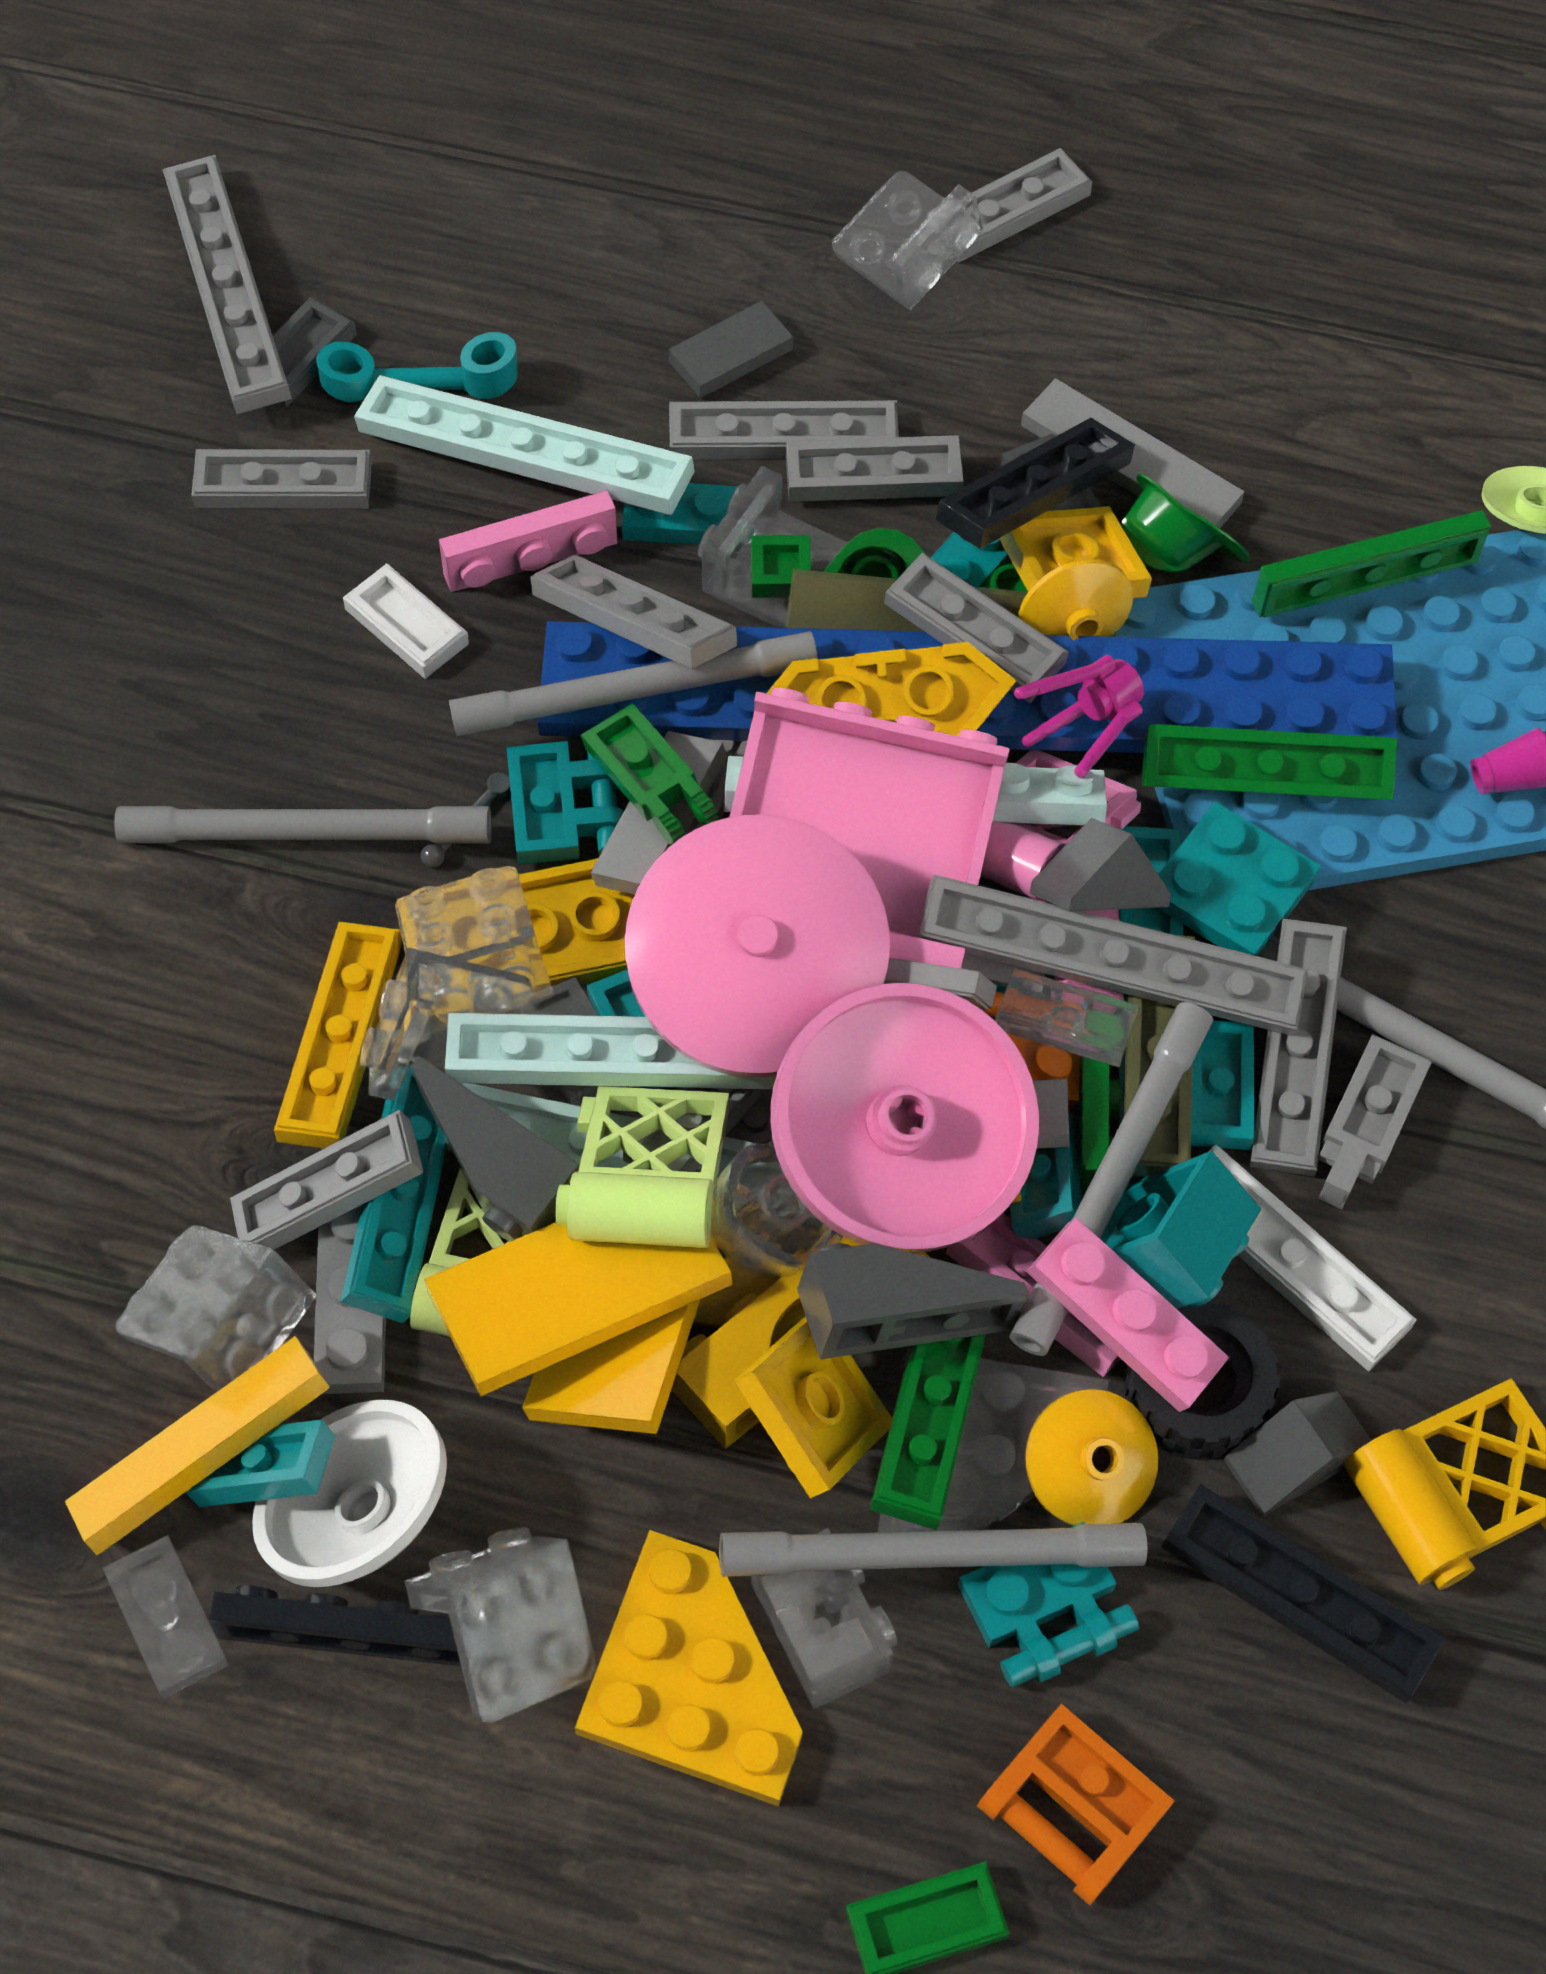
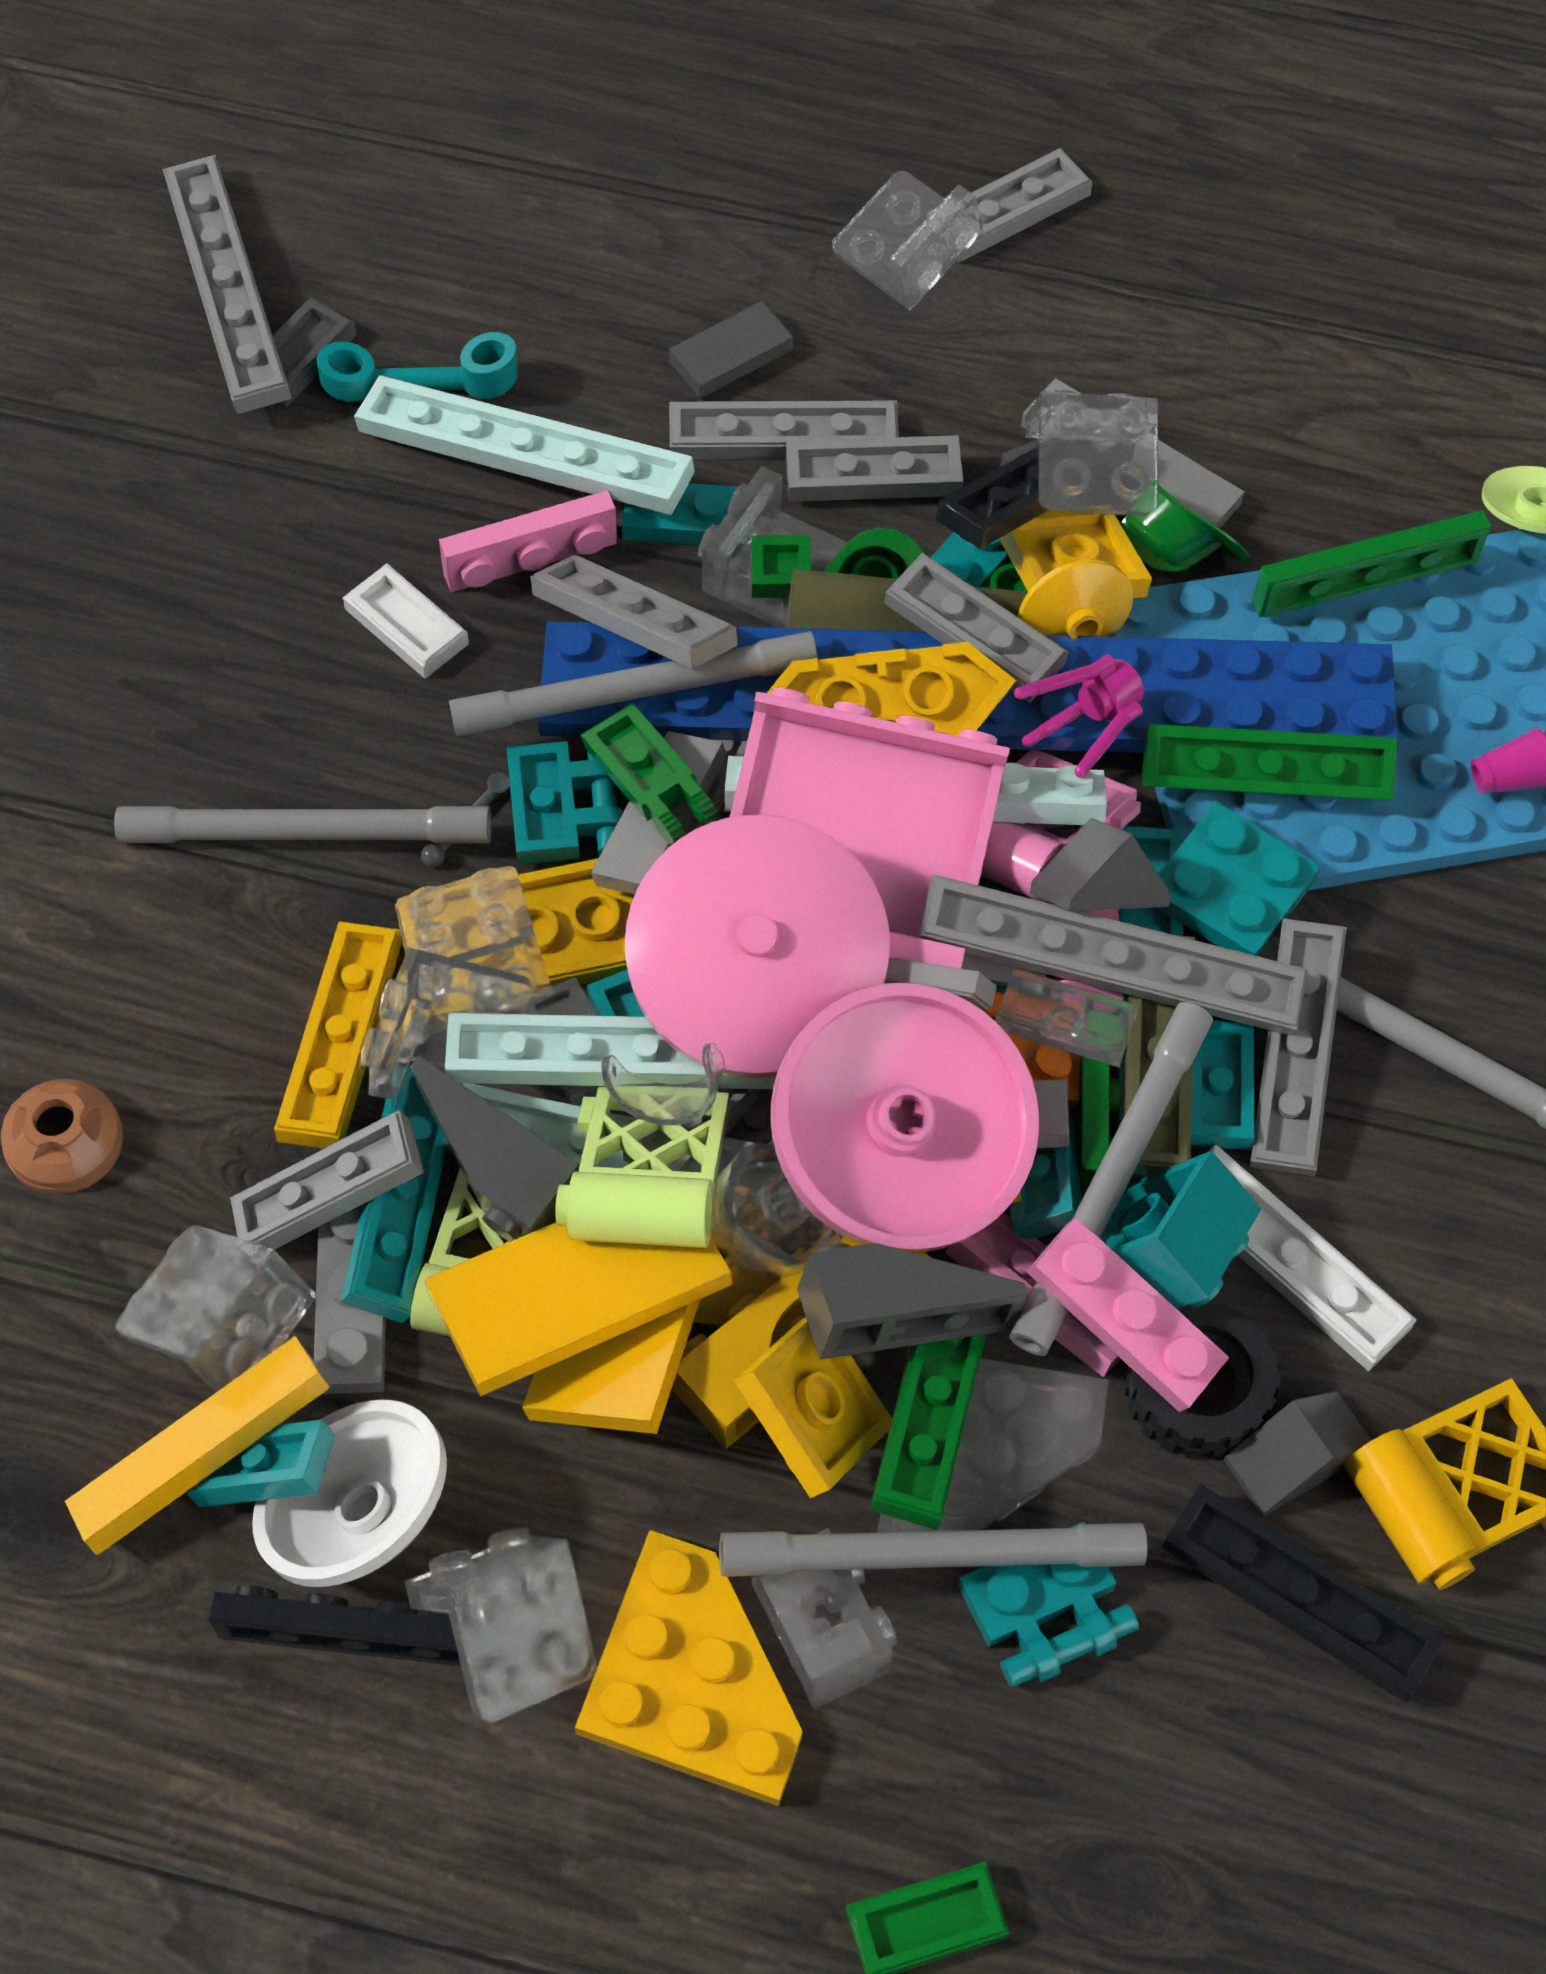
clear plate [103,1535,229,1699] -> none
light grey tile [191,449,372,509] -> none
orange plate [977,1704,1174,1906] -> none
yellow dish [1025,1389,1158,1526] -> none
light grey hinge [1318,1034,1432,1209] -> none
none -> nougat piece [1,1078,123,1195]
none -> clear helmet [601,1043,725,1125]
none -> clear bracket [1026,390,1158,516]

